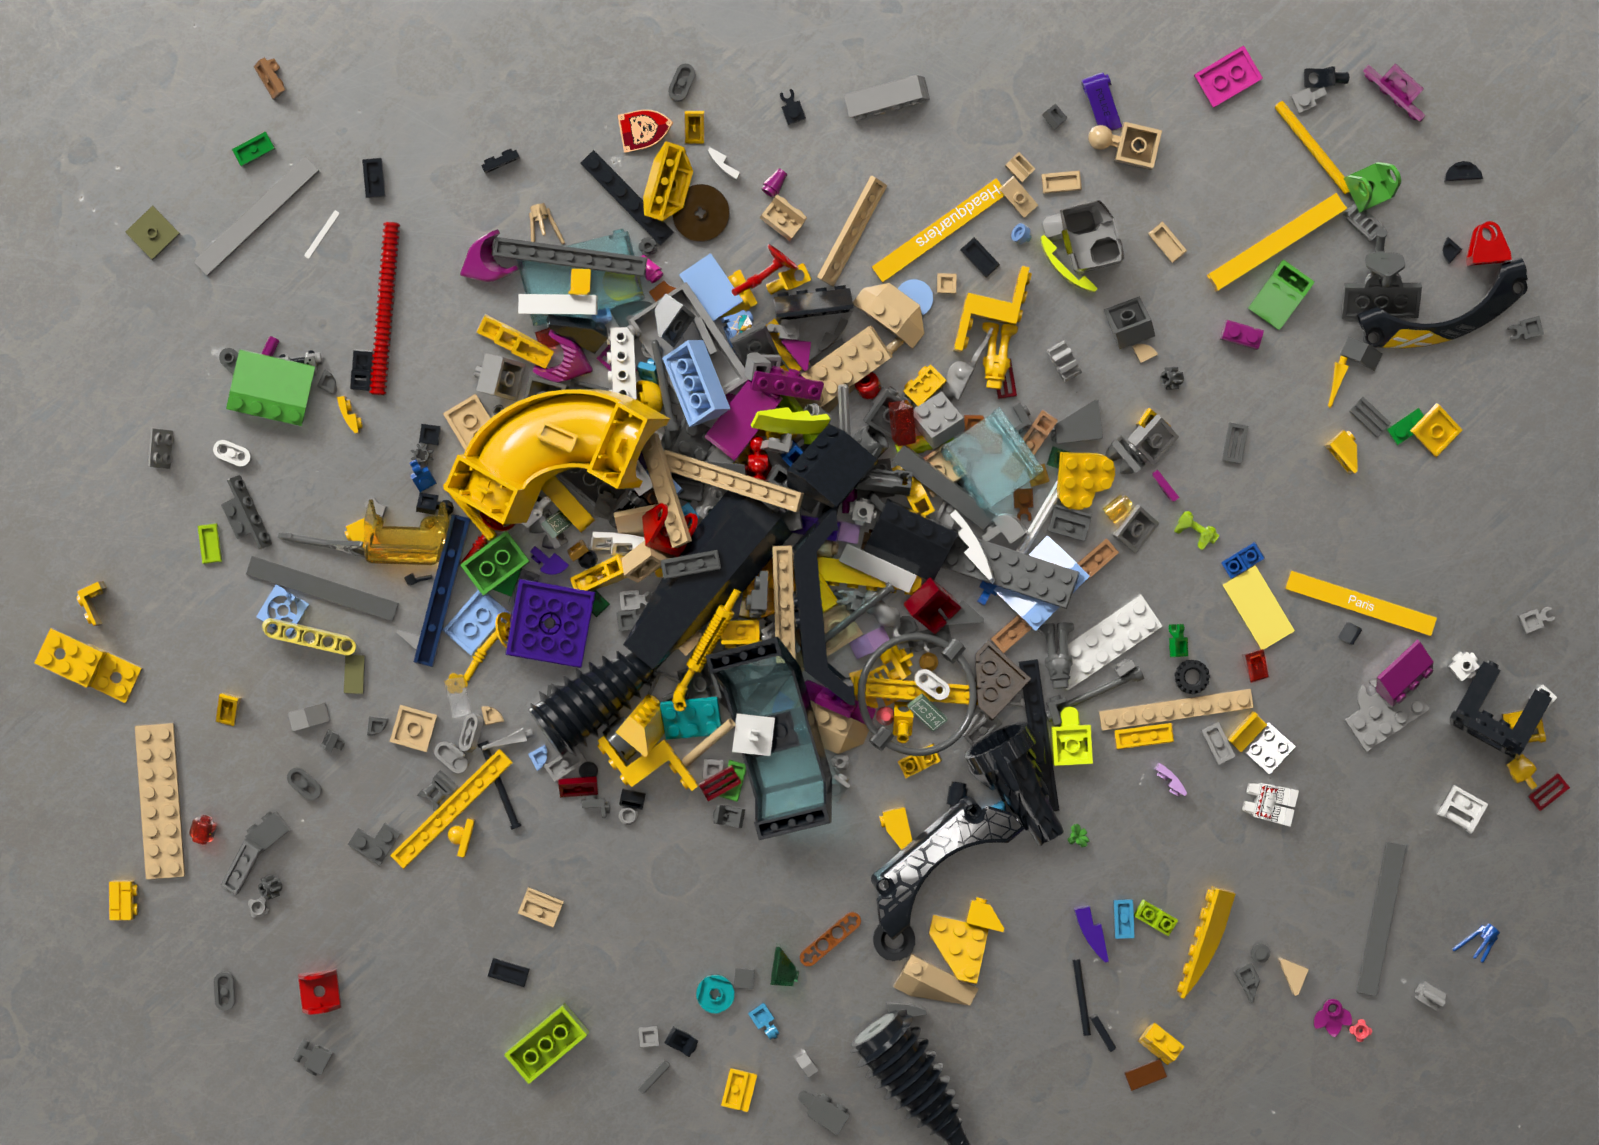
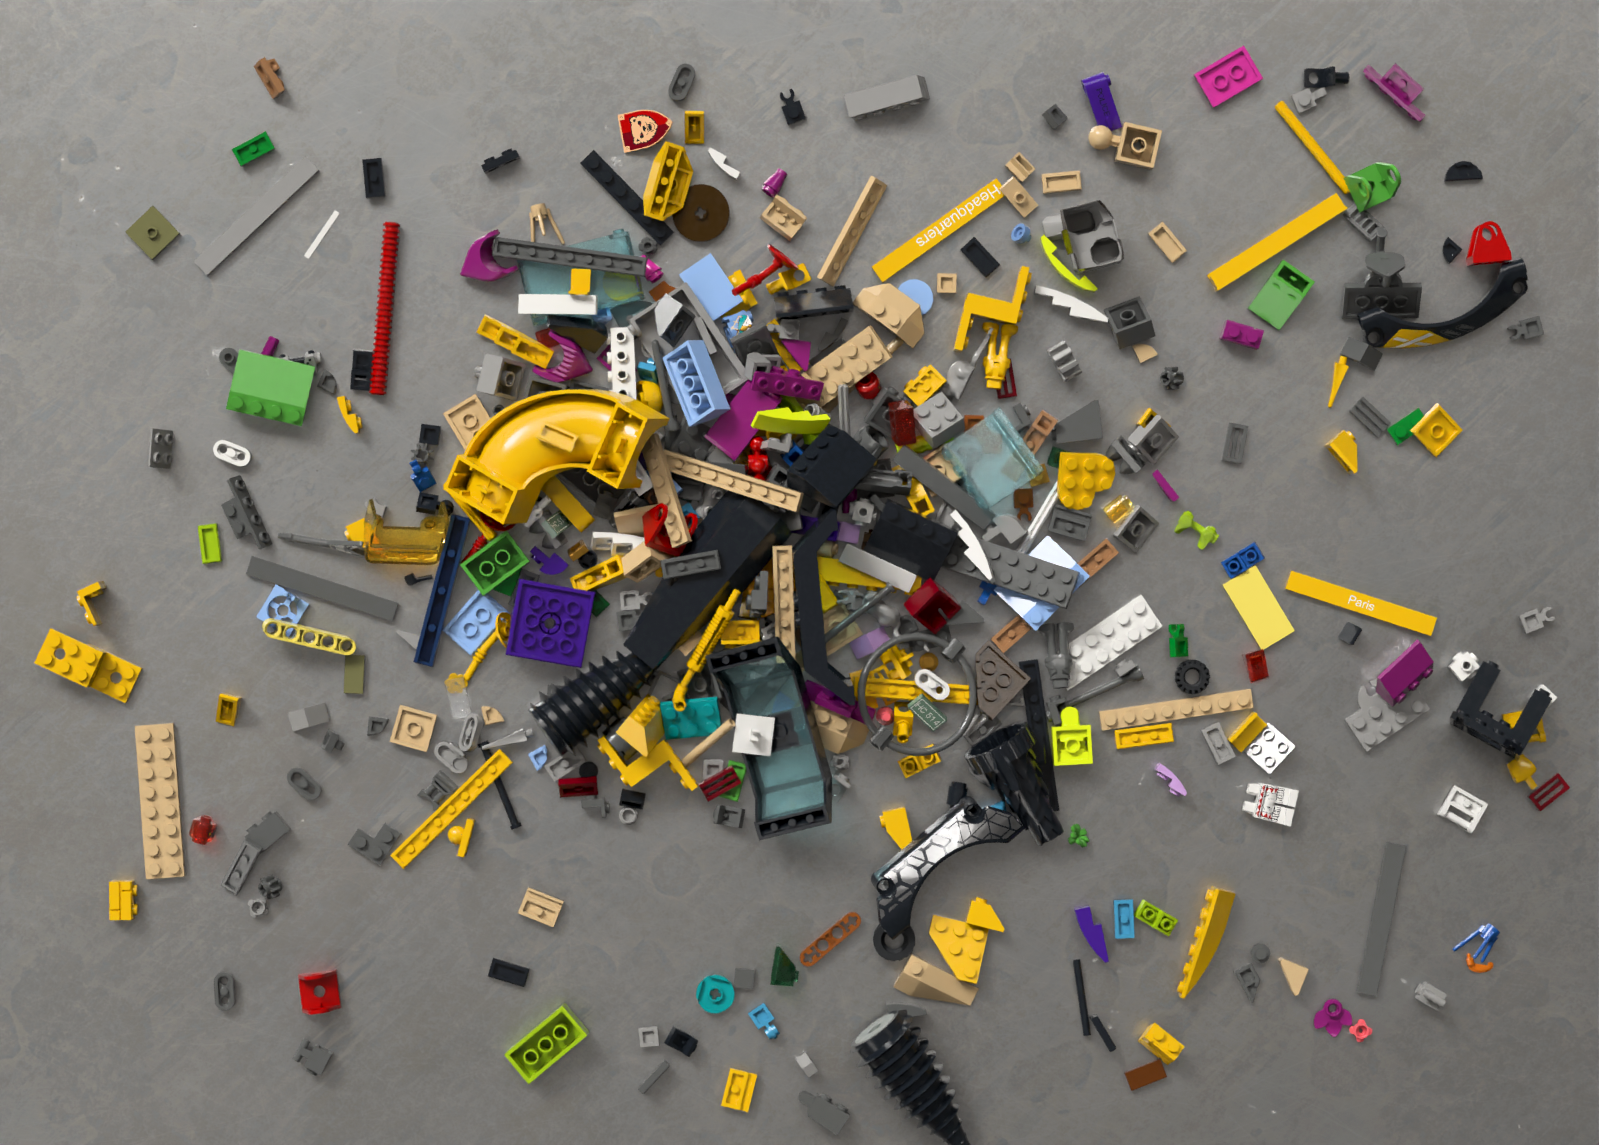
none -> white slope [1034,285,1108,323]
none -> orange piece [1466,953,1493,973]

